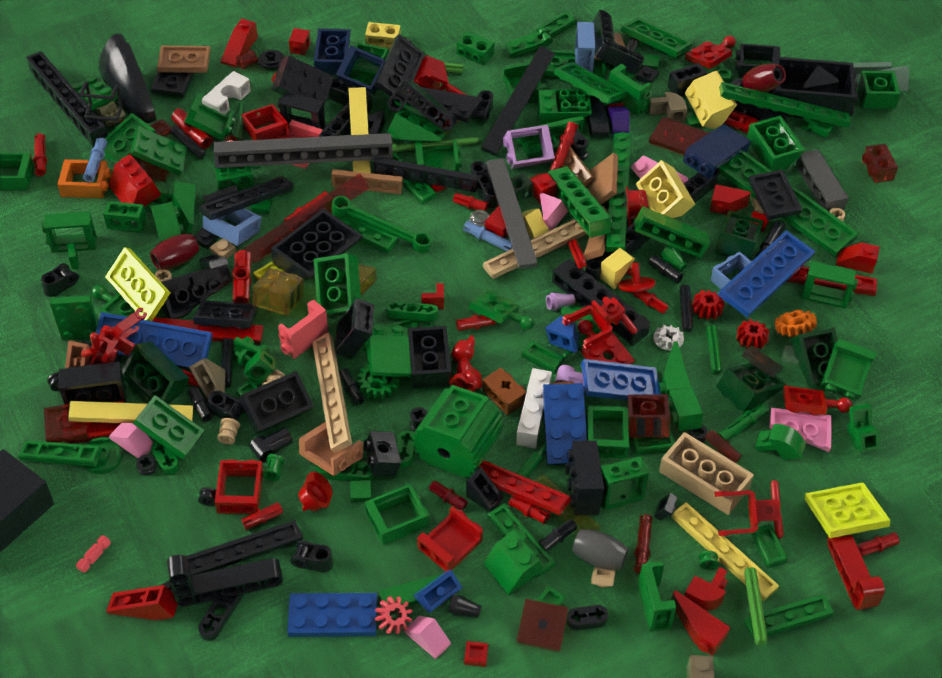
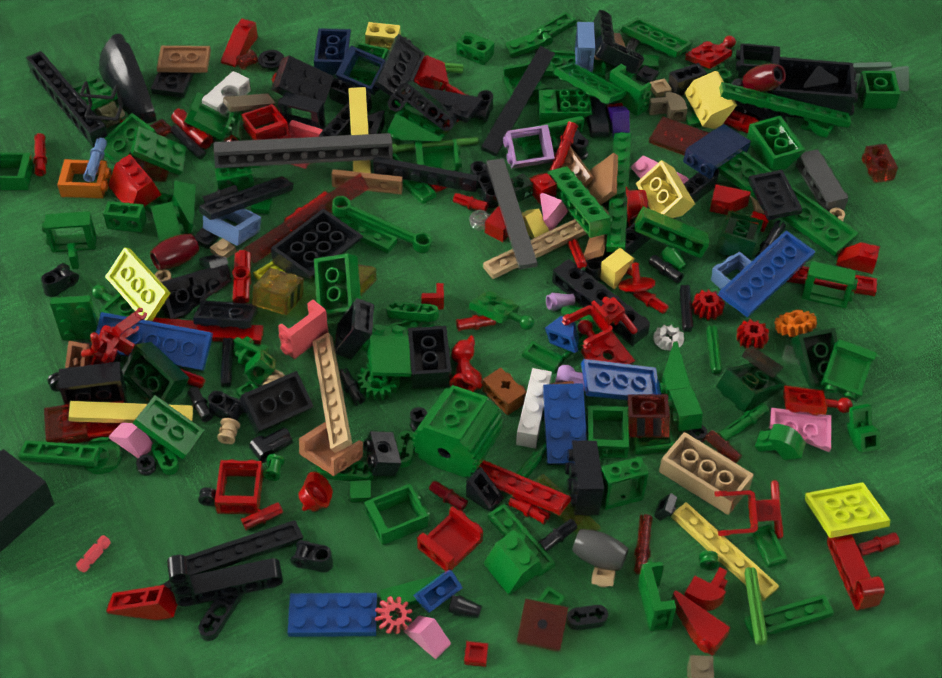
dark tan slope [190,358,225,400] -> none
red brick [288,28,311,55] -> none
medium blue pin [463,220,512,251] -> none
none -> dark tan tile [223,93,276,112]
none -> tan plate [650,78,672,98]

